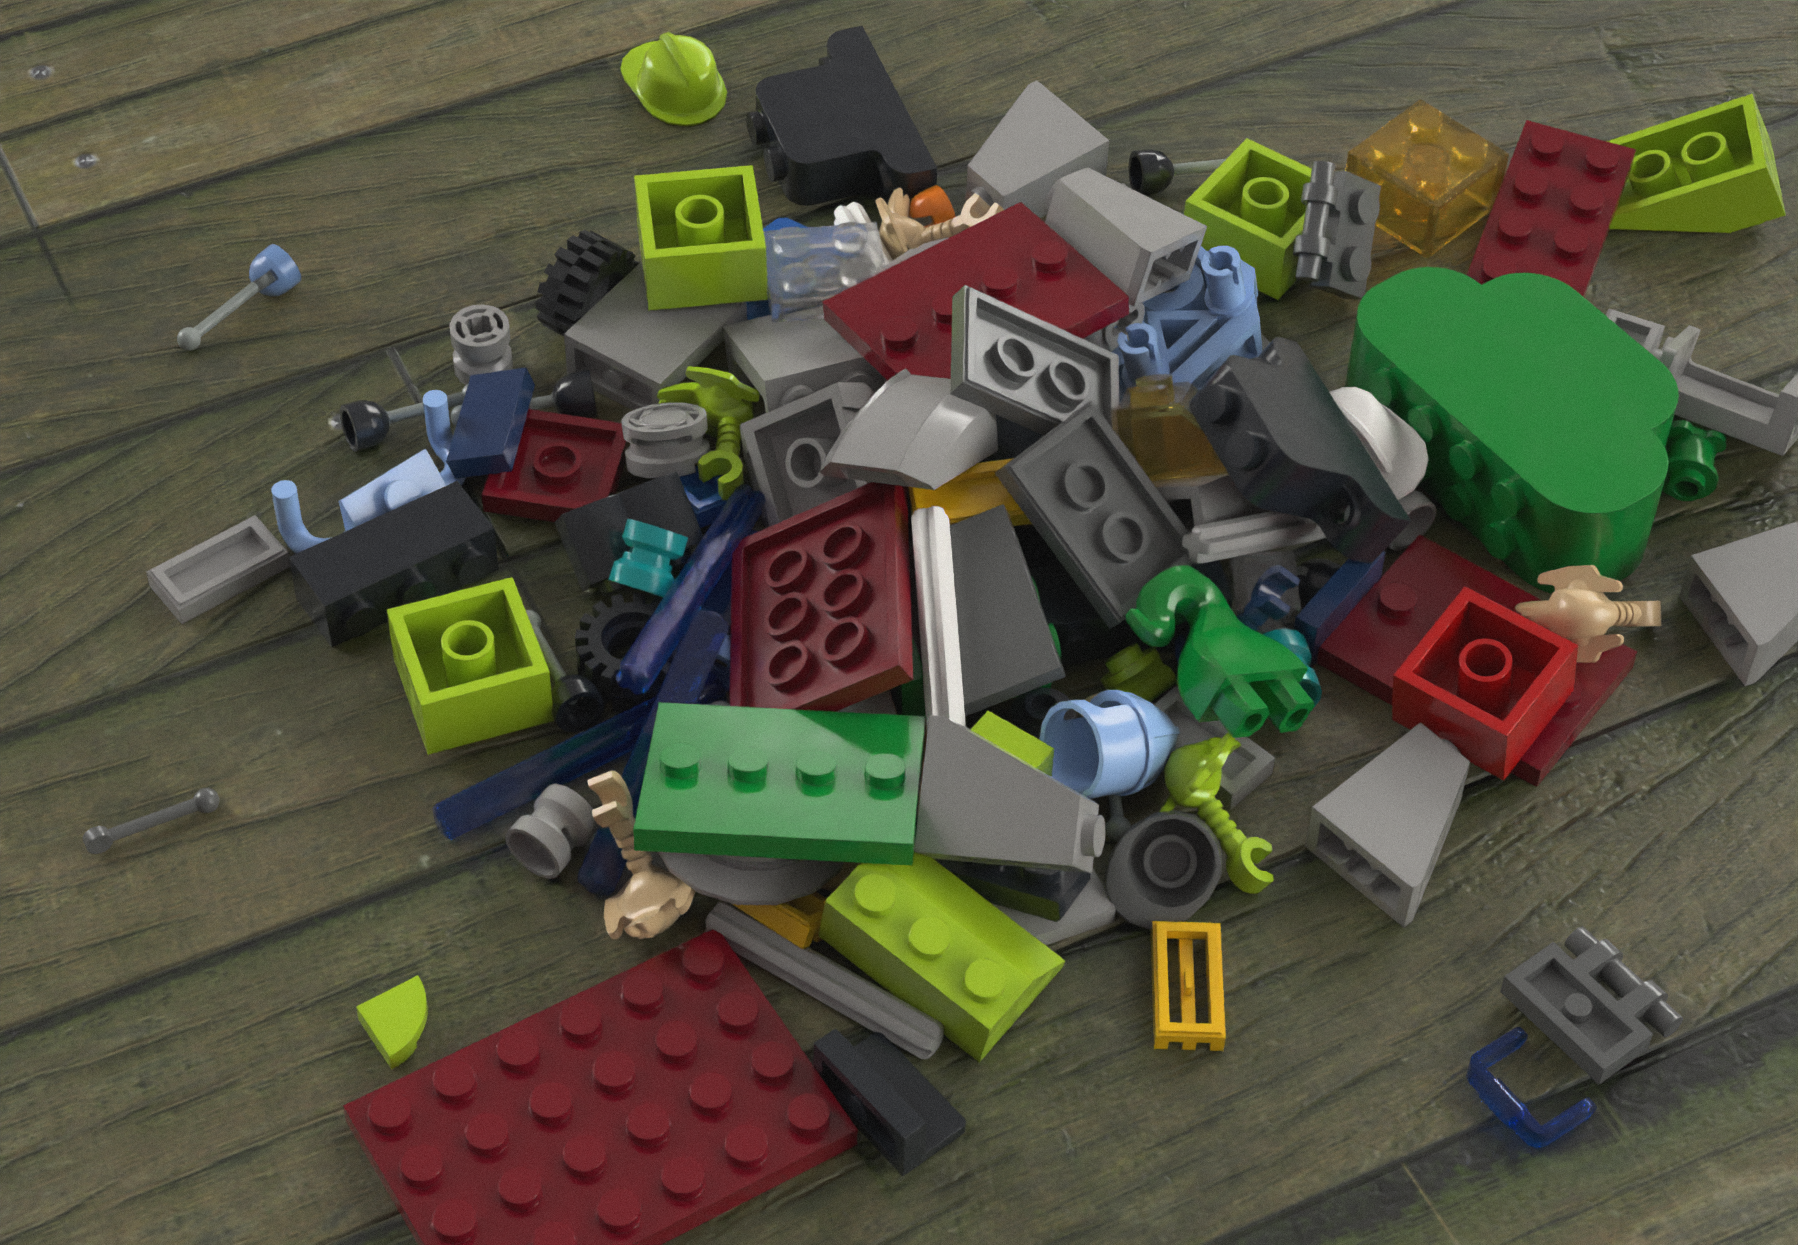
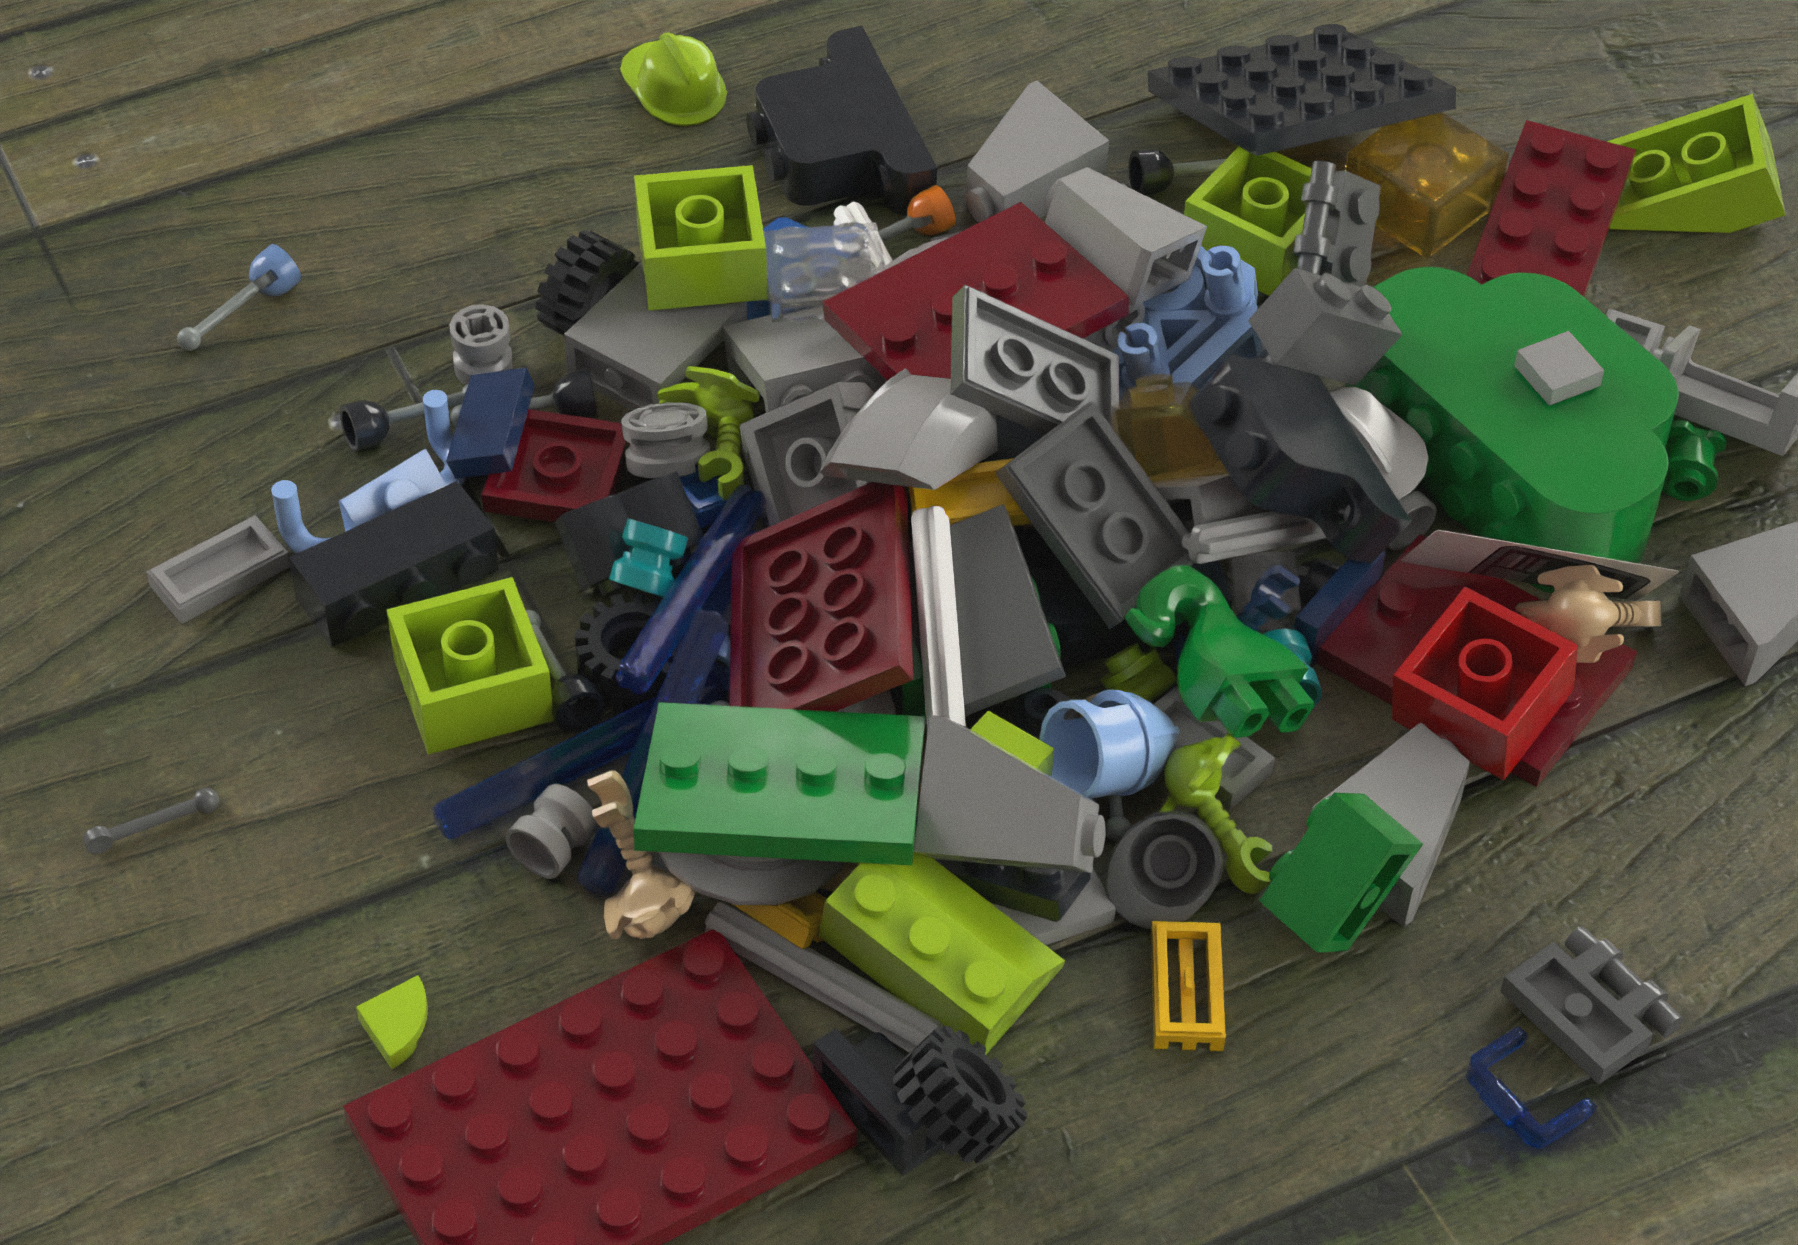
tan piece [875,188,1004,260] -> none
none -> black tyre [893,1026,1027,1164]
none -> black plate [1148,24,1456,156]
none -> dark grey brick [1248,268,1403,385]
none -> green brick [1259,792,1423,952]
none -> sticker [1401,530,1679,601]
none -> light grey tile [1514,331,1604,405]

